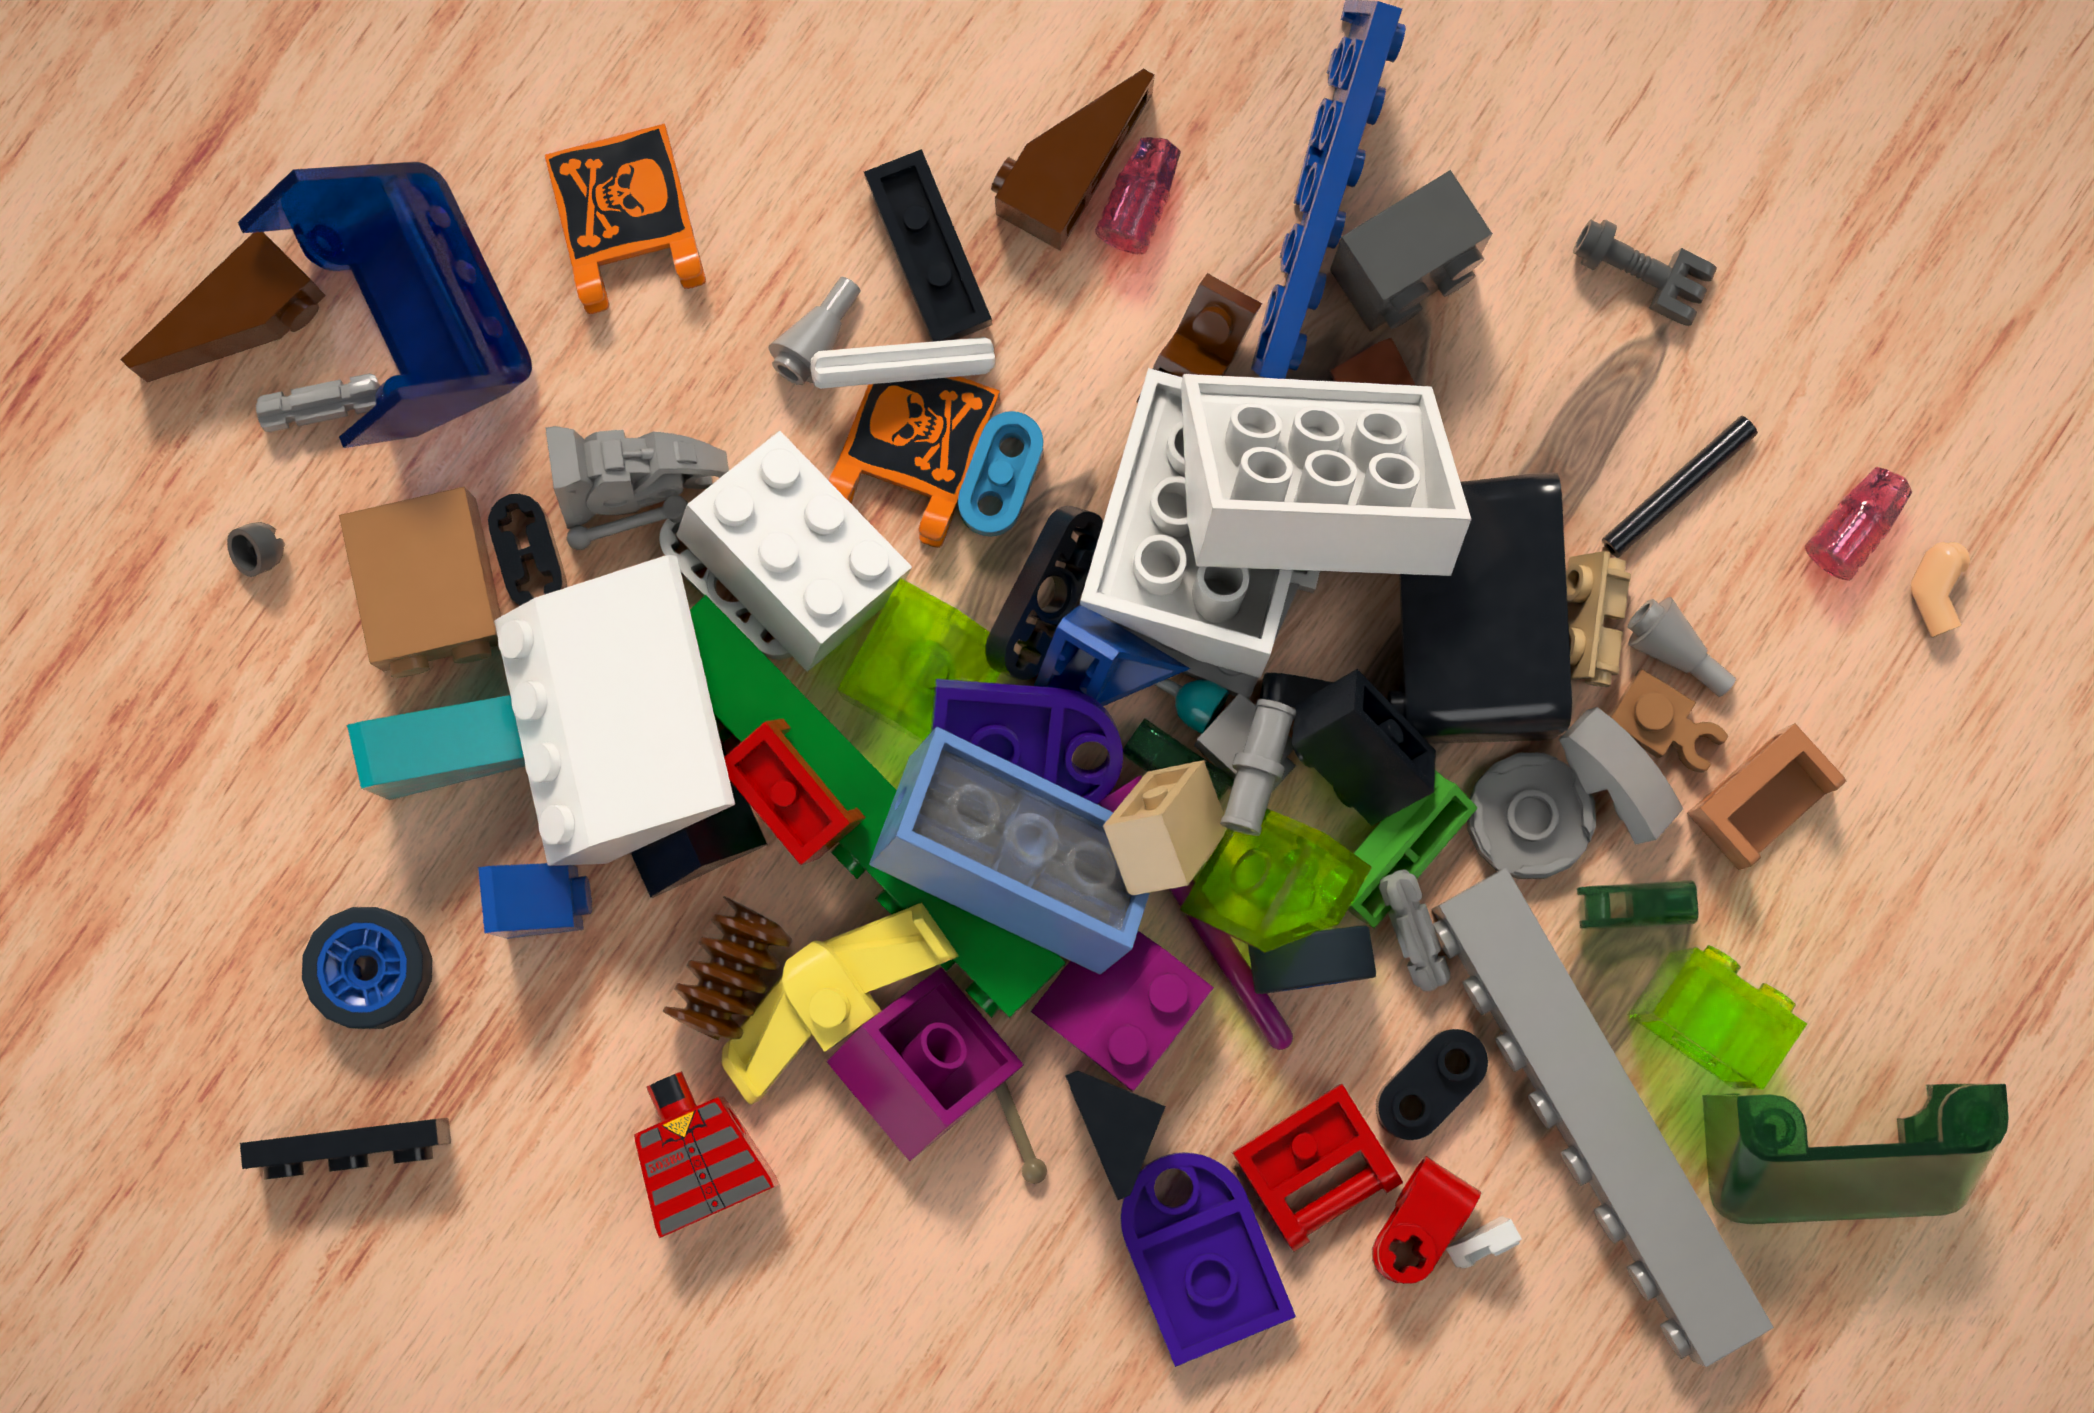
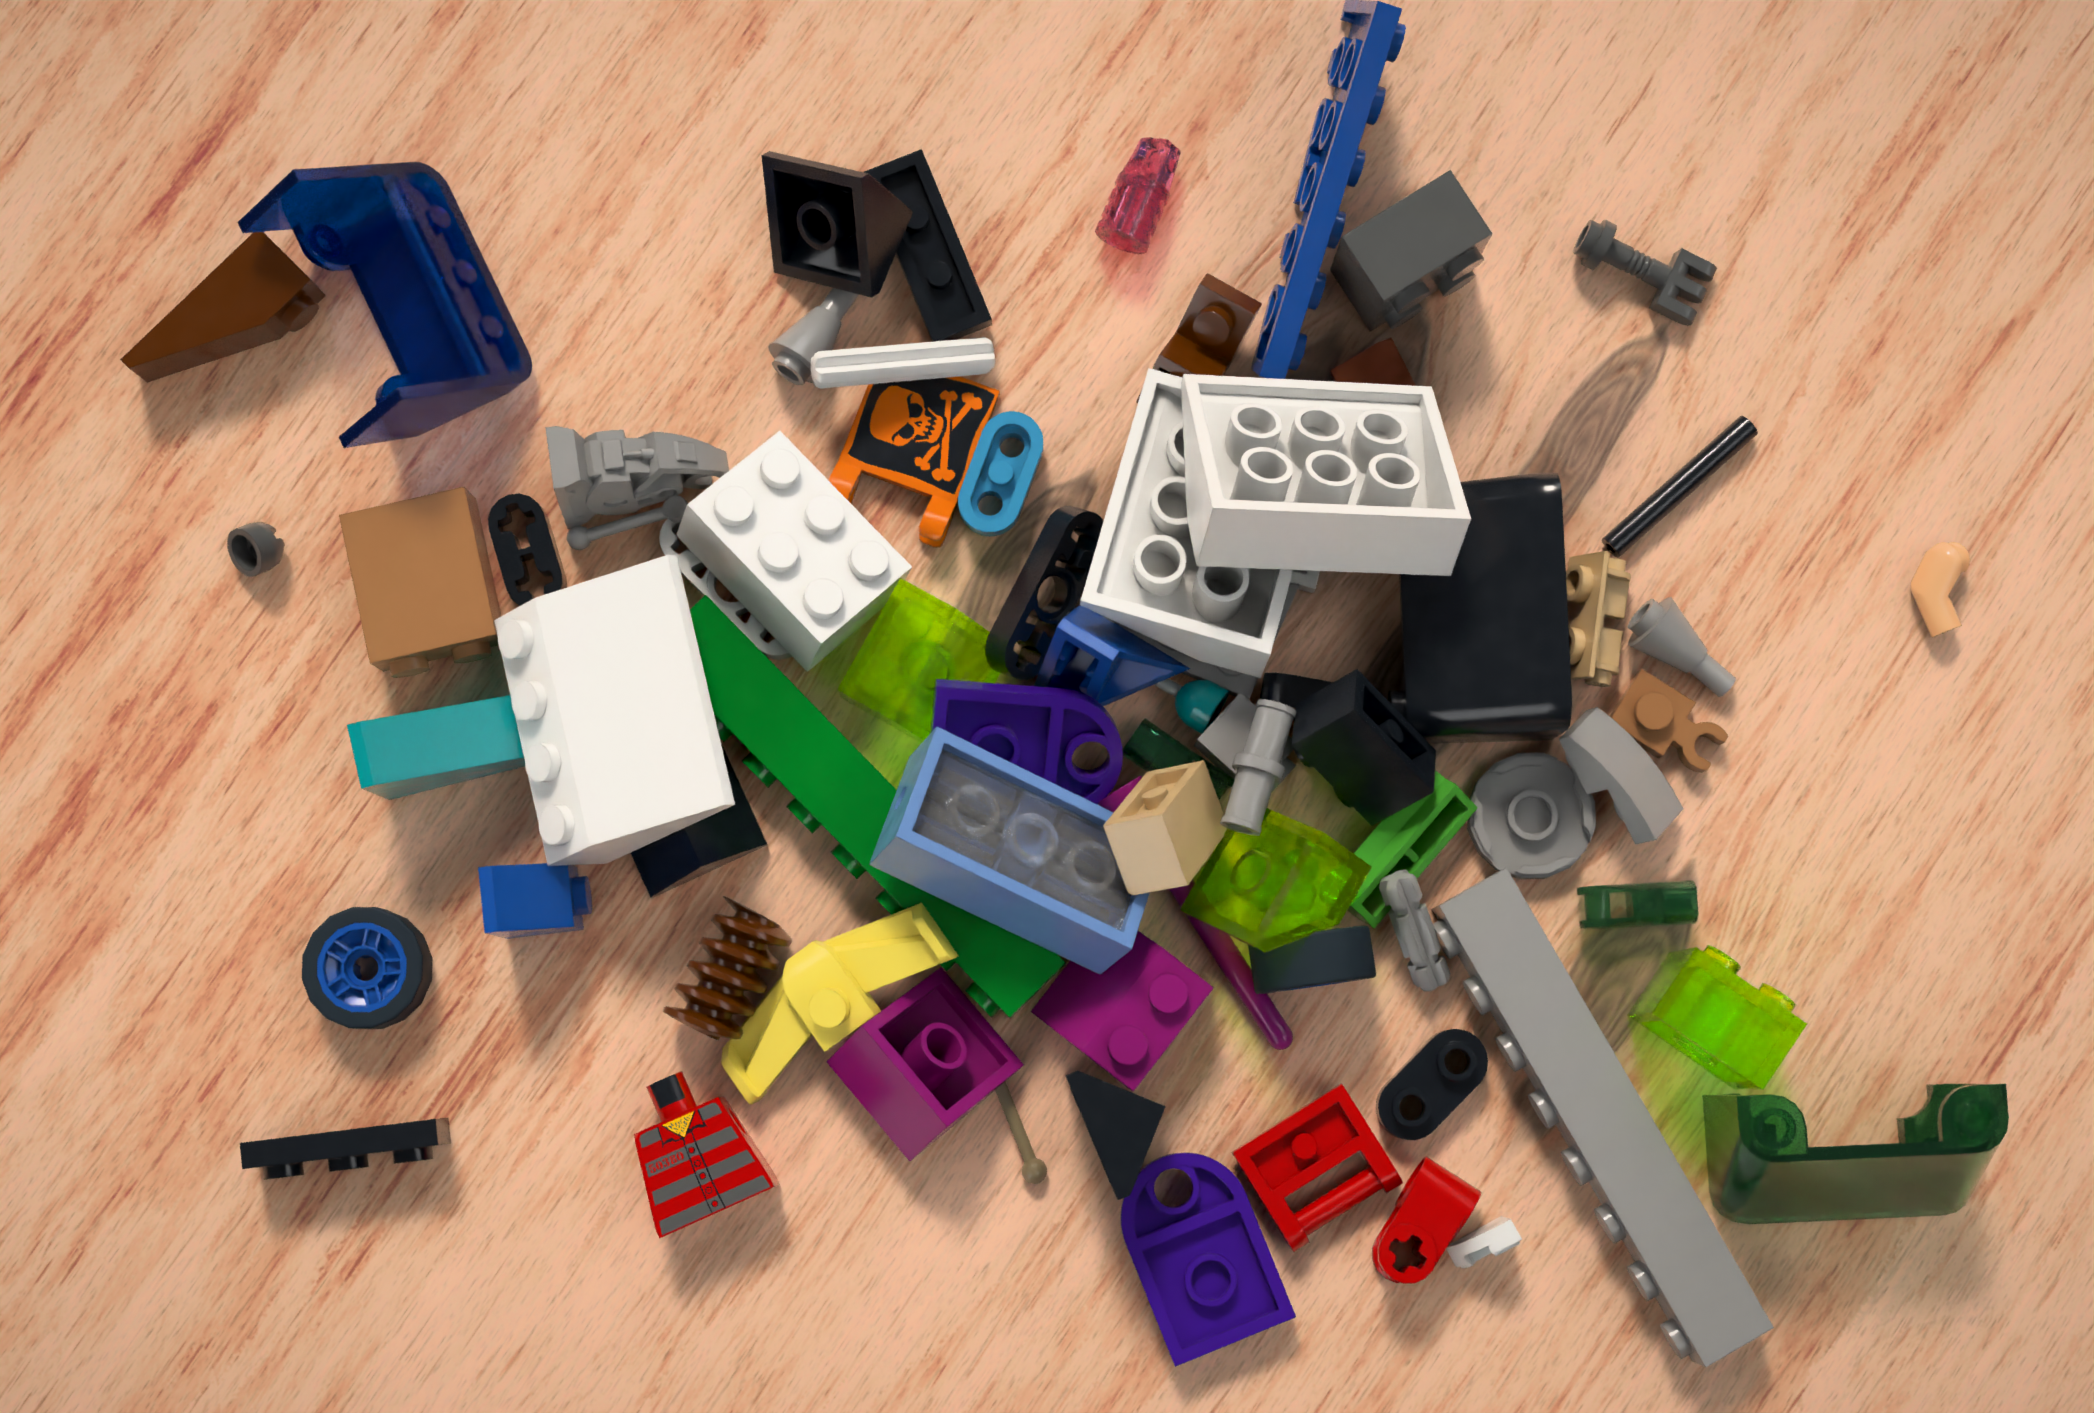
light grey axle [256,373,383,432] -> none
flag [545,124,706,314] -> none
red panel [724,718,866,865] -> none
reddish brown slope [991,68,1155,251] -> none
nougat panel [1687,723,1847,870] -> none
clear pink hinge [1805,467,1912,581] -> none
none -> black slope [761,151,913,298]

